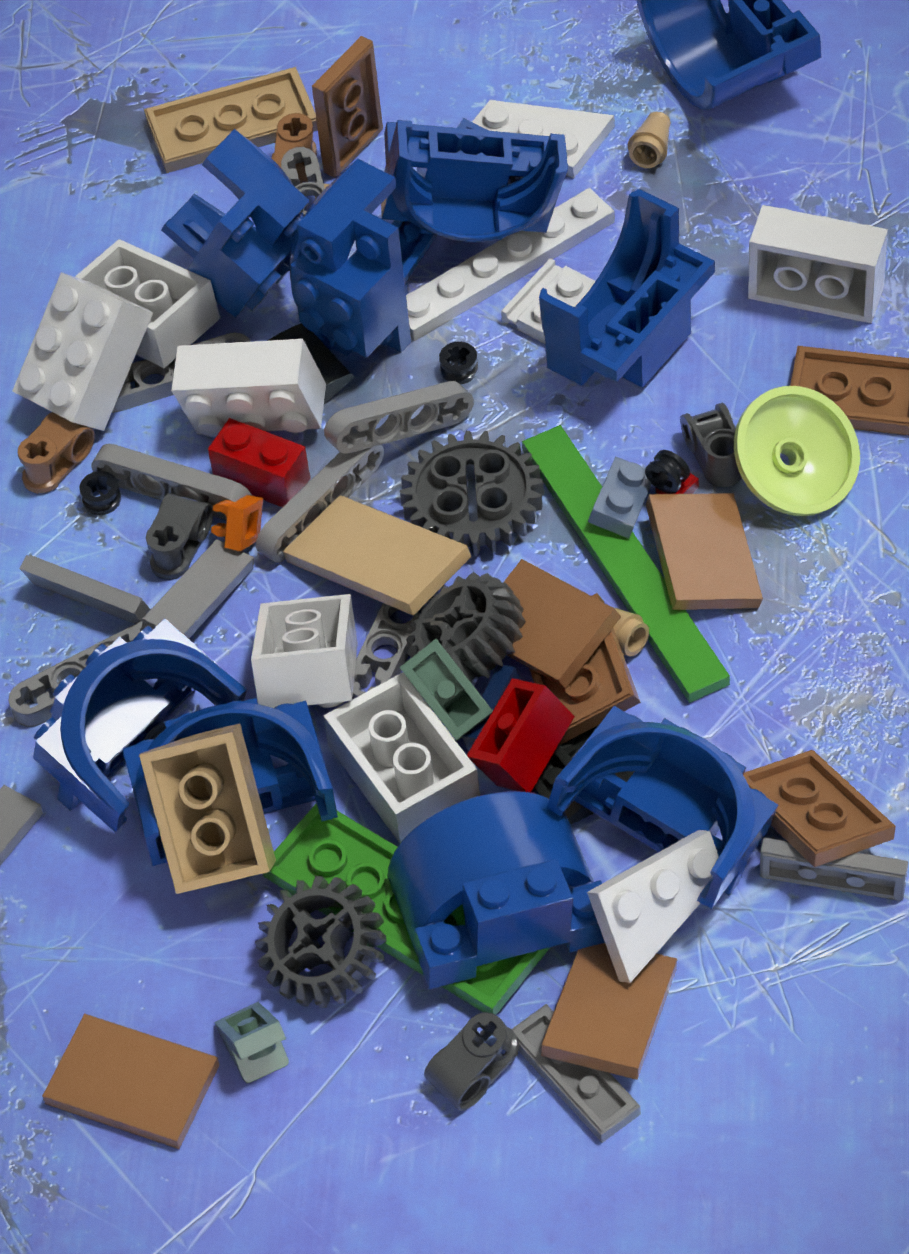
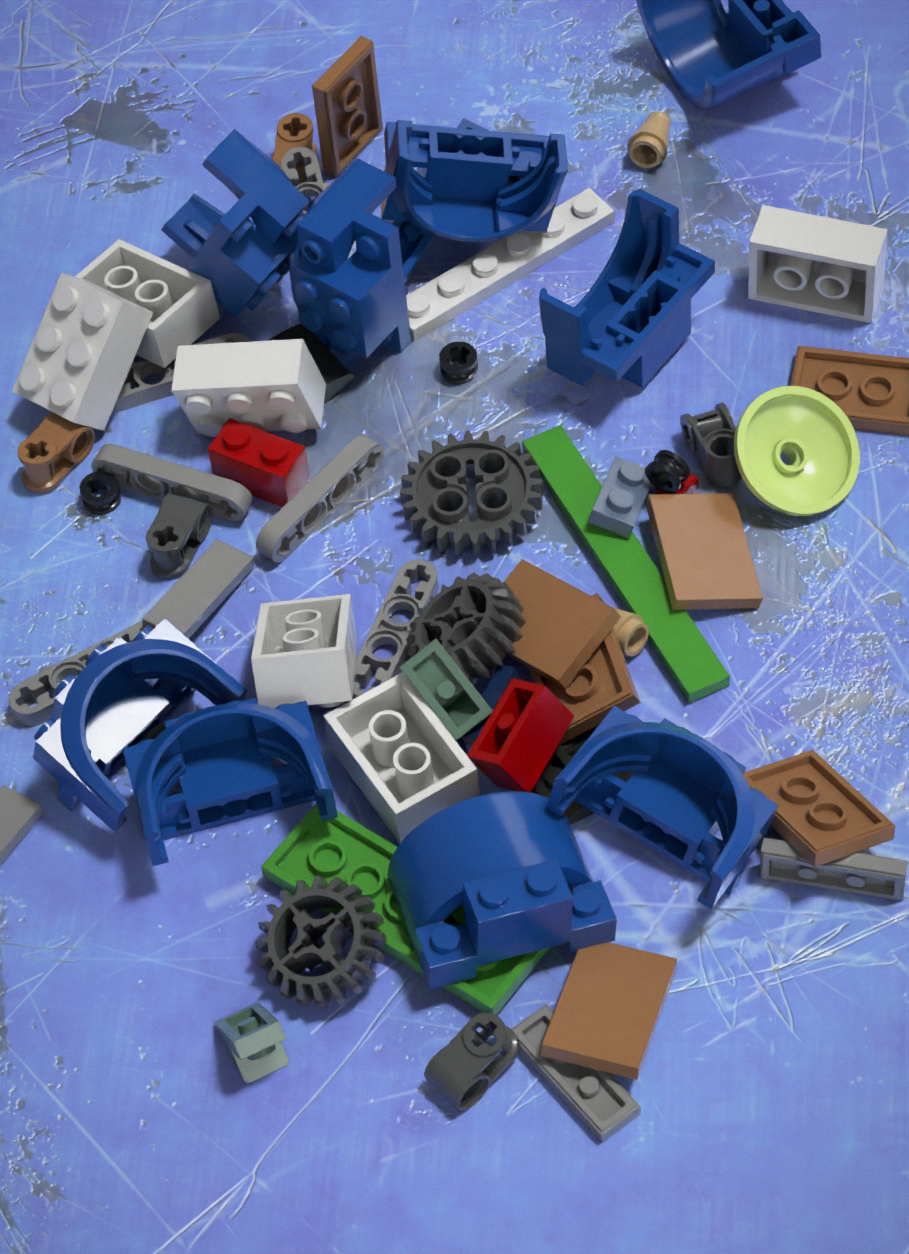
light grey tile [19,555,151,624] -> none
medium nougat tile [42,1013,220,1149] -> none
tan slope [139,723,276,894] -> none
tan tile [144,67,318,173] -> none
orange tile [211,495,263,551] -> none
tan tile [283,495,471,616] -> none
light grey beam [324,381,474,454] -> none
white wing [472,100,615,179] -> none
white plate [501,258,595,344] -> none
white wing [587,830,719,983] -> none

